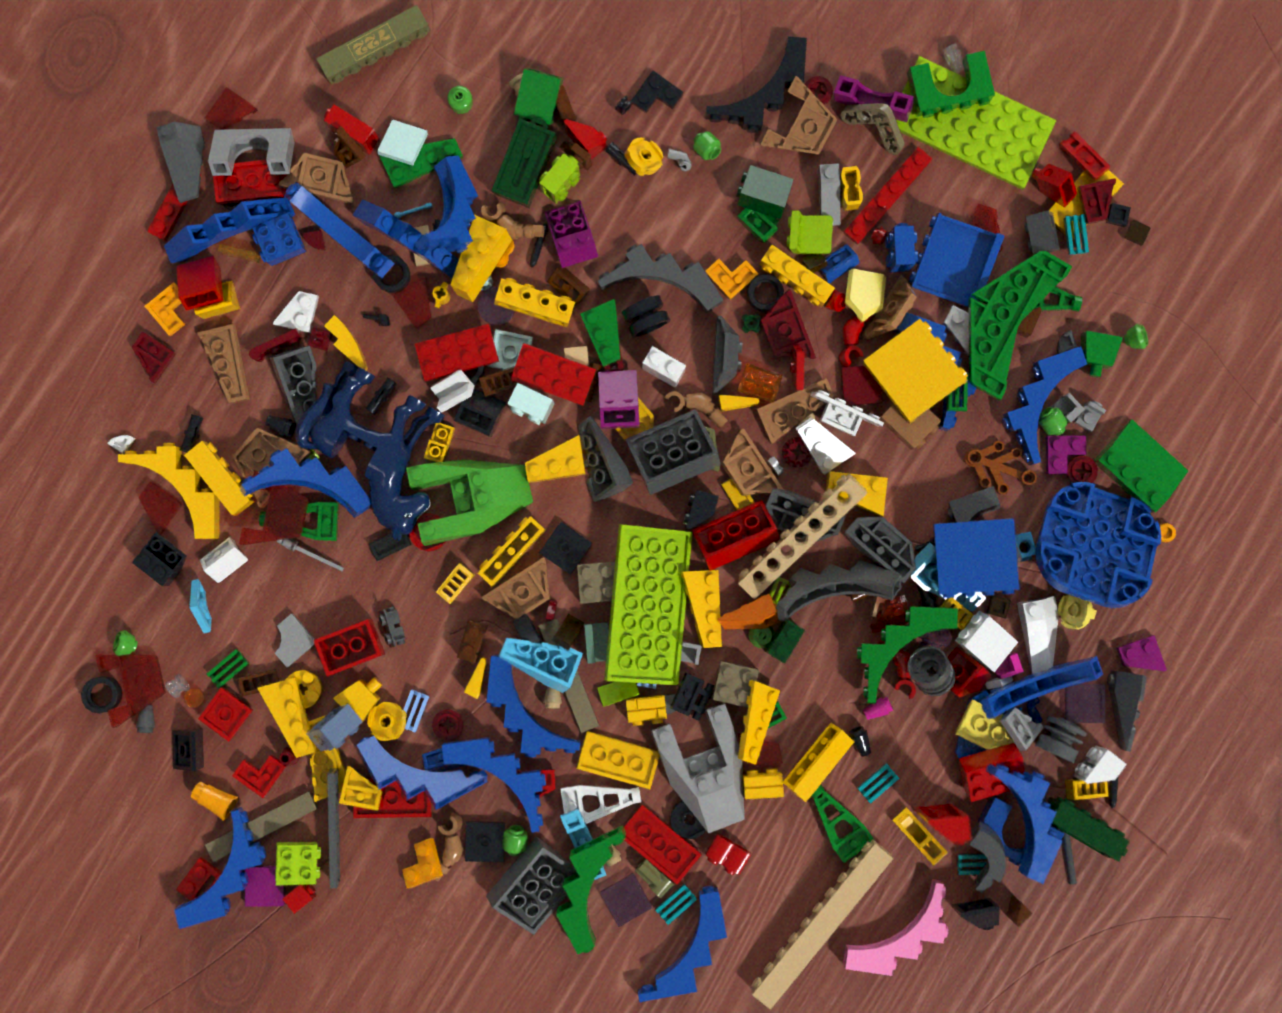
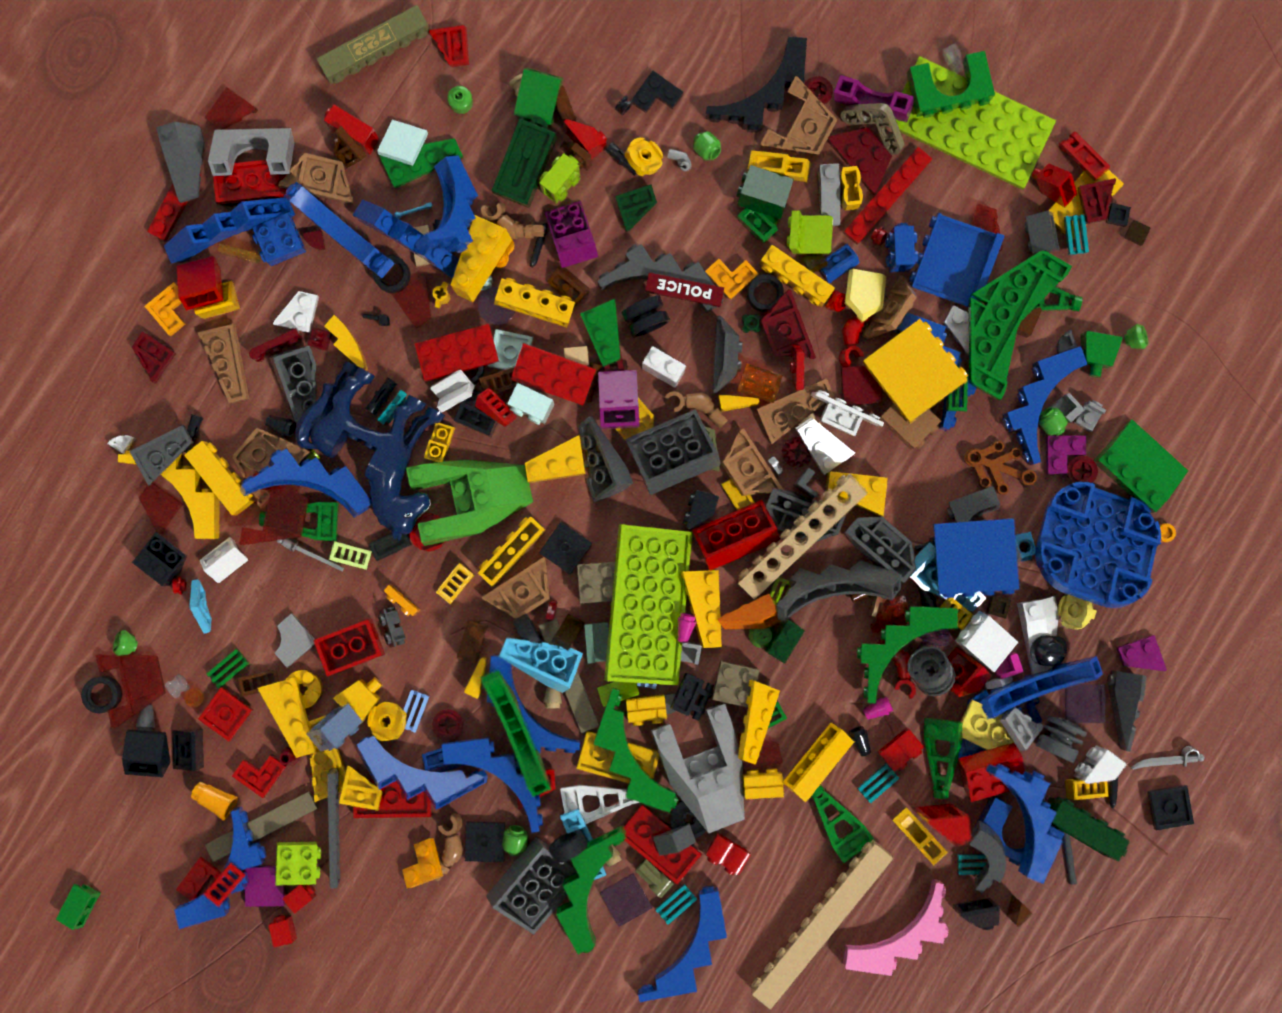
none -> green hinge [56,884,101,930]
none -> black slope [122,729,171,777]
none -> dark grey wing [130,425,193,486]
none -> red plate [172,576,187,595]
none -> red slope [203,862,245,907]
none -> red brick [268,914,297,948]
none -> yellowish green slope [328,541,372,570]
none -> teal wing [378,390,407,425]
none -> light orange plate [384,585,420,616]
none -> red wing [429,25,469,67]
none -> red slope [475,388,517,427]
none -> green arch [481,670,551,797]
none -> black tyre [549,830,588,863]
none -> green arch [593,687,678,813]
none -> dark green wing [615,185,657,232]
none -> dark red tile [645,272,724,307]
none -> dark grey slope [653,823,696,855]
none -> dark pink cone [677,613,697,643]
none -> yellow slope [748,150,811,182]
none -> dark grey panel [793,468,818,499]
none -> dark red wing [827,127,892,195]
none -> red brick [878,728,924,772]
none -> green plate [924,717,963,799]
none -> black piece [1030,635,1067,666]
none -> light grey sword [1131,746,1205,770]
none -> black plate [1147,785,1194,830]

